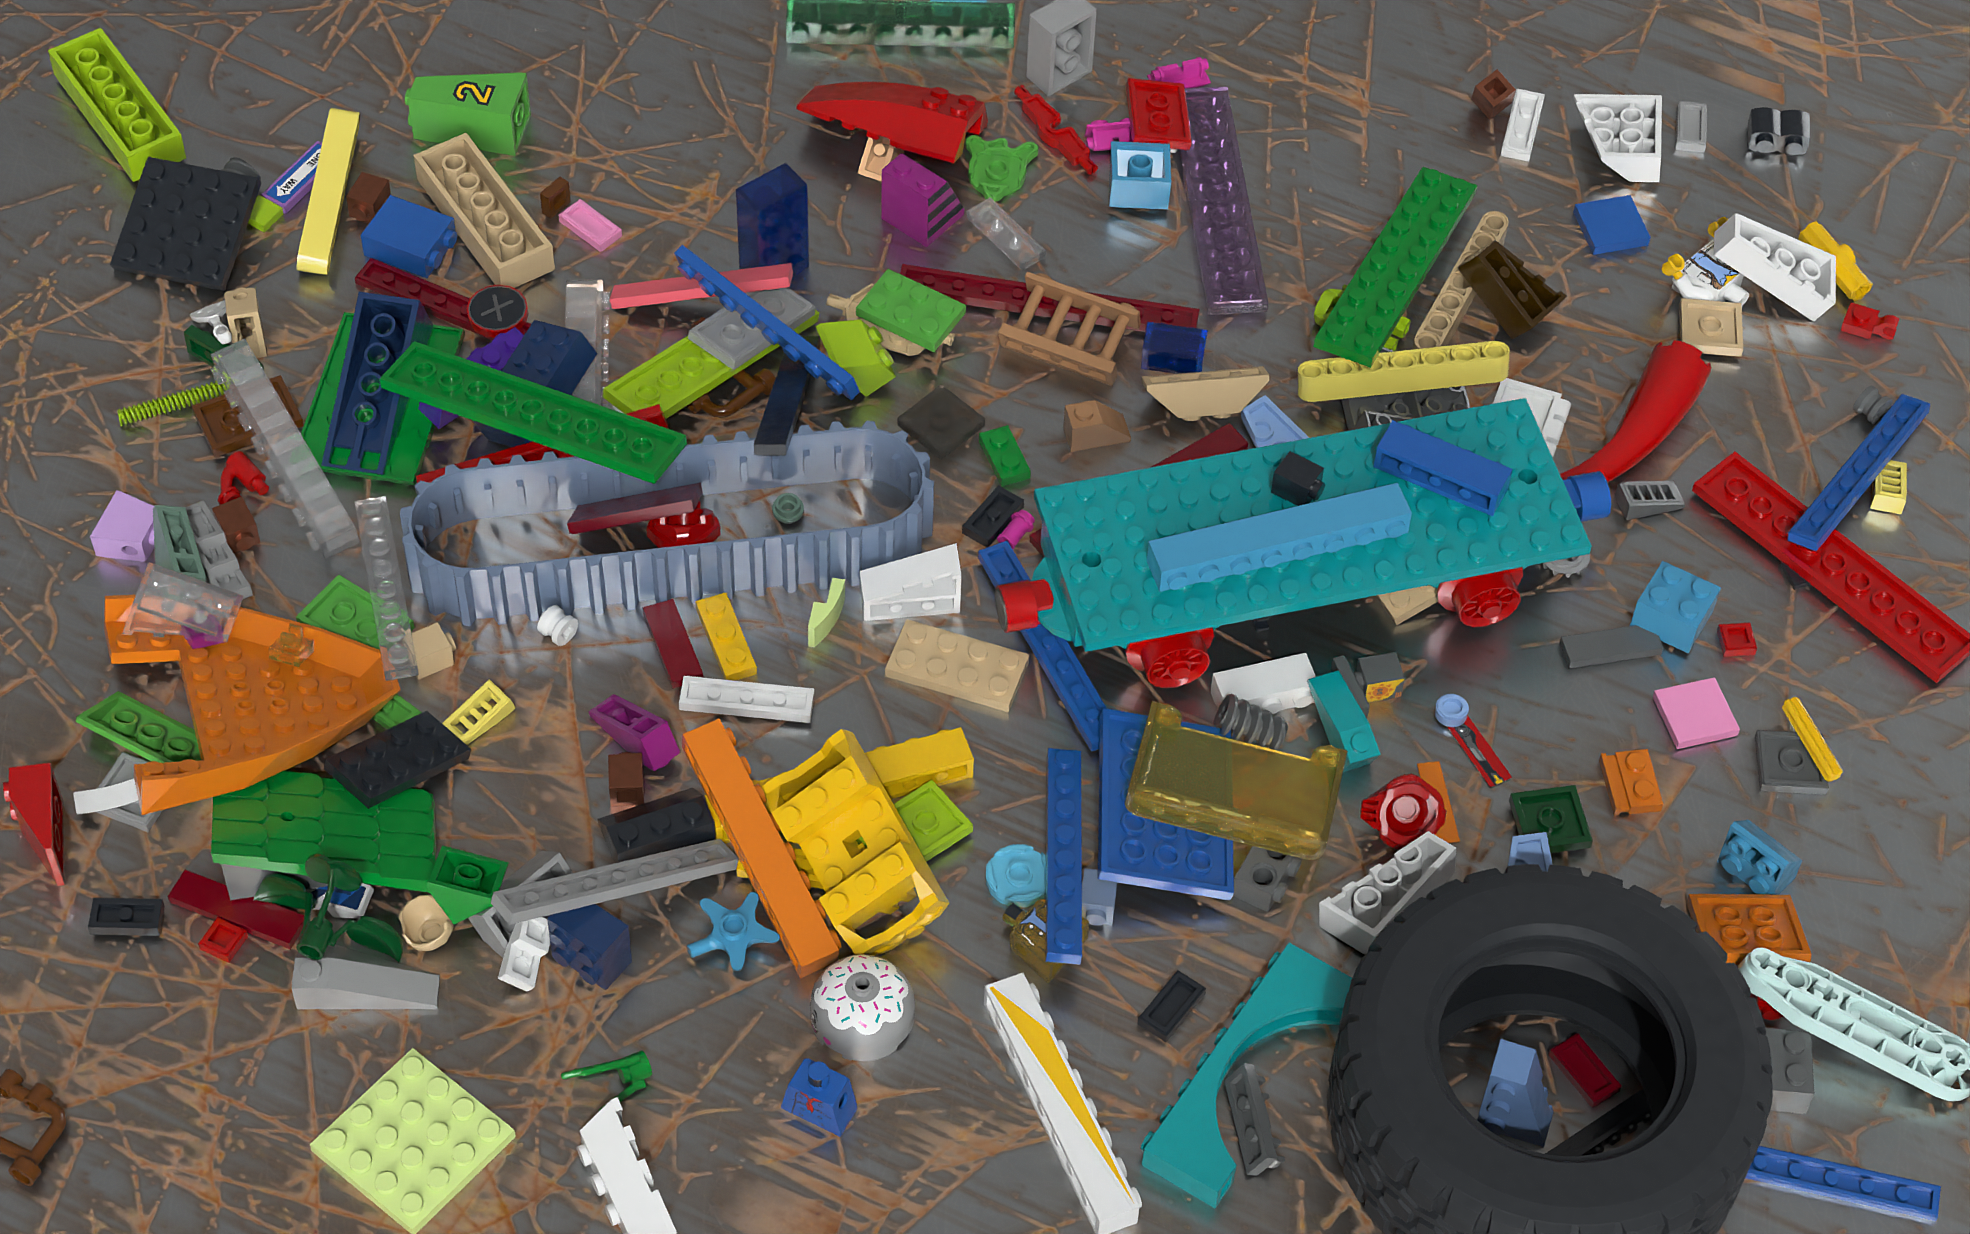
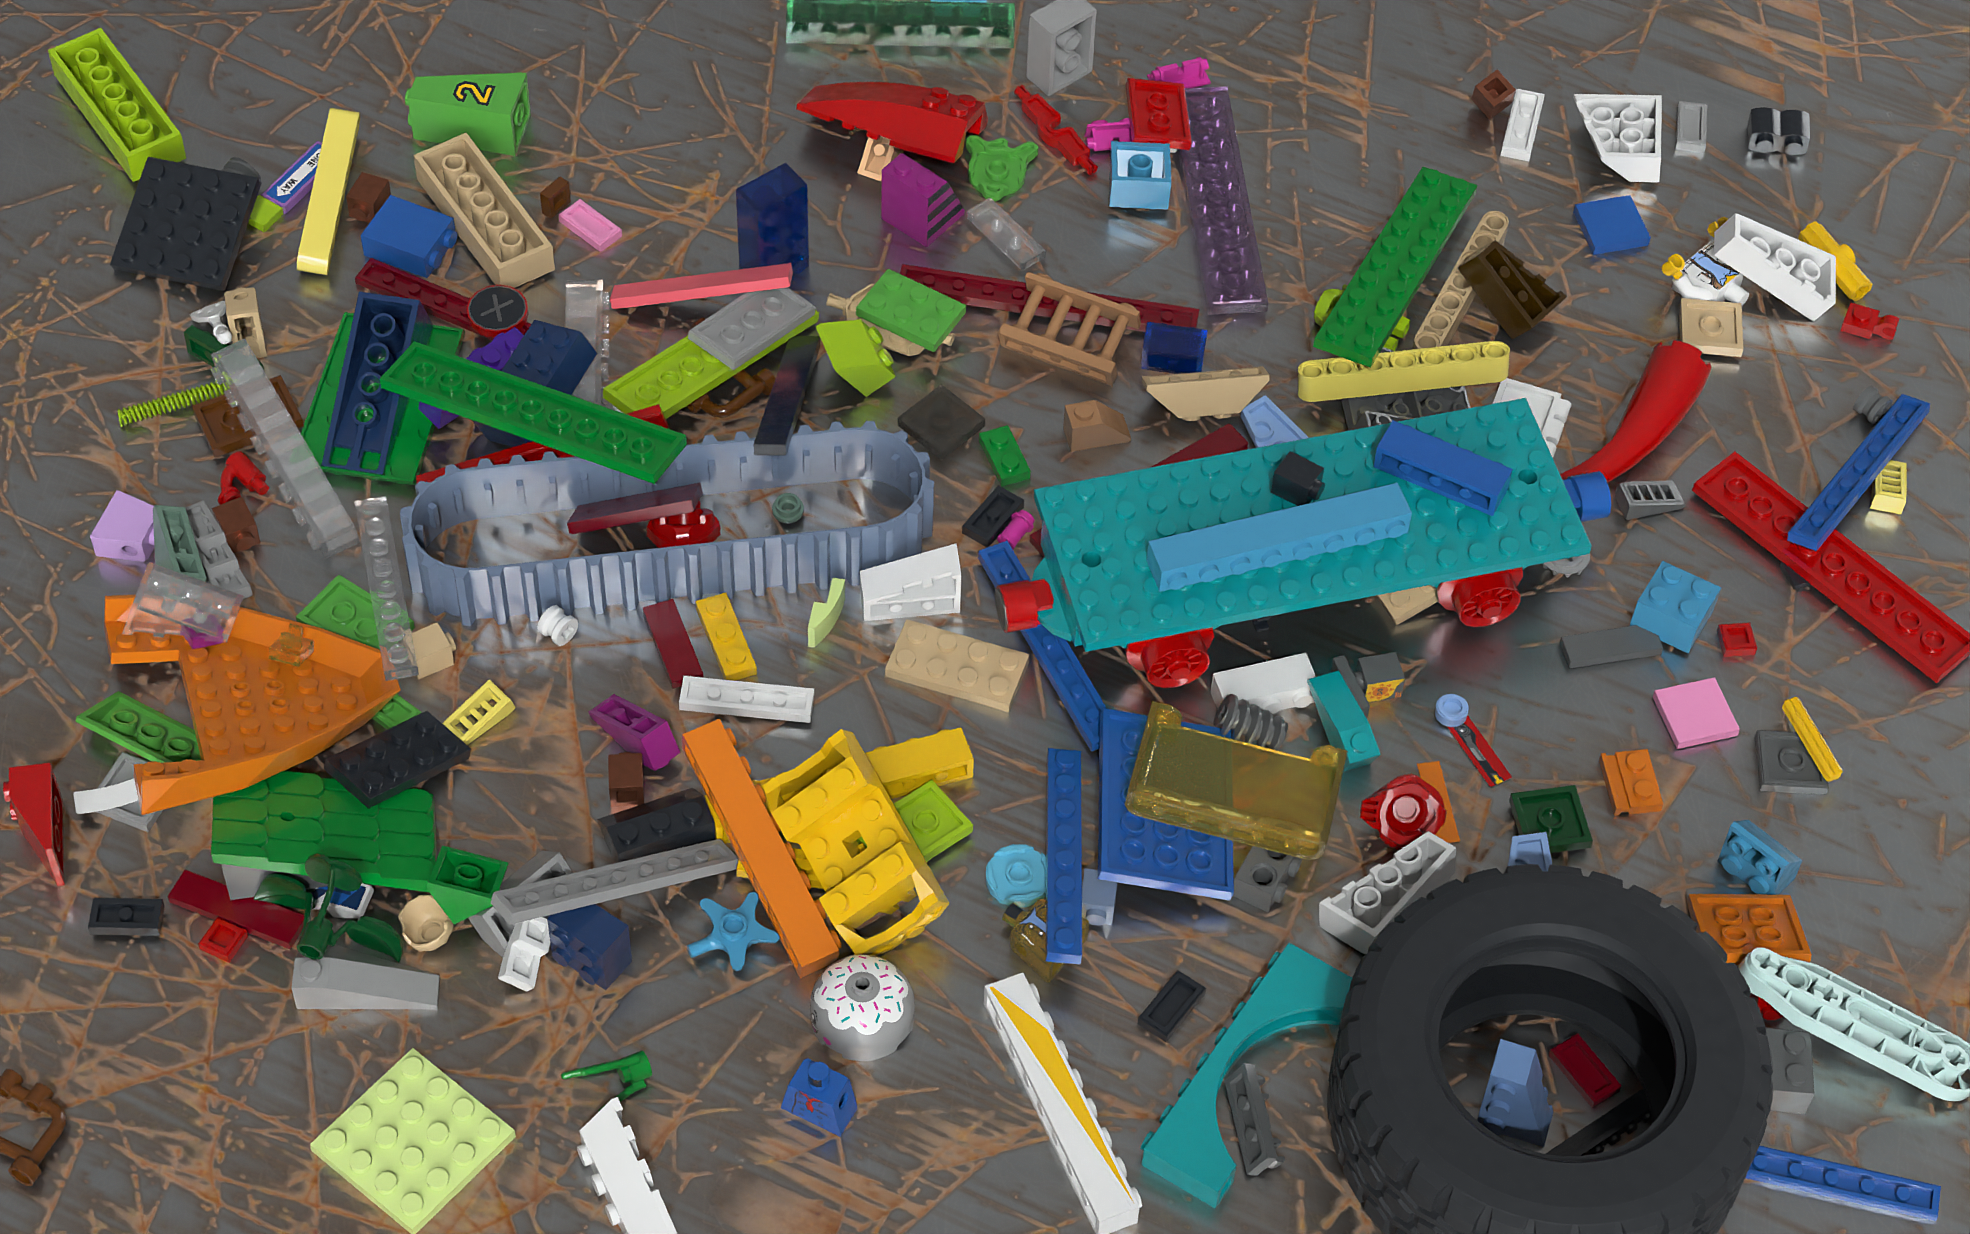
blue plate [674,245,860,400] -> none

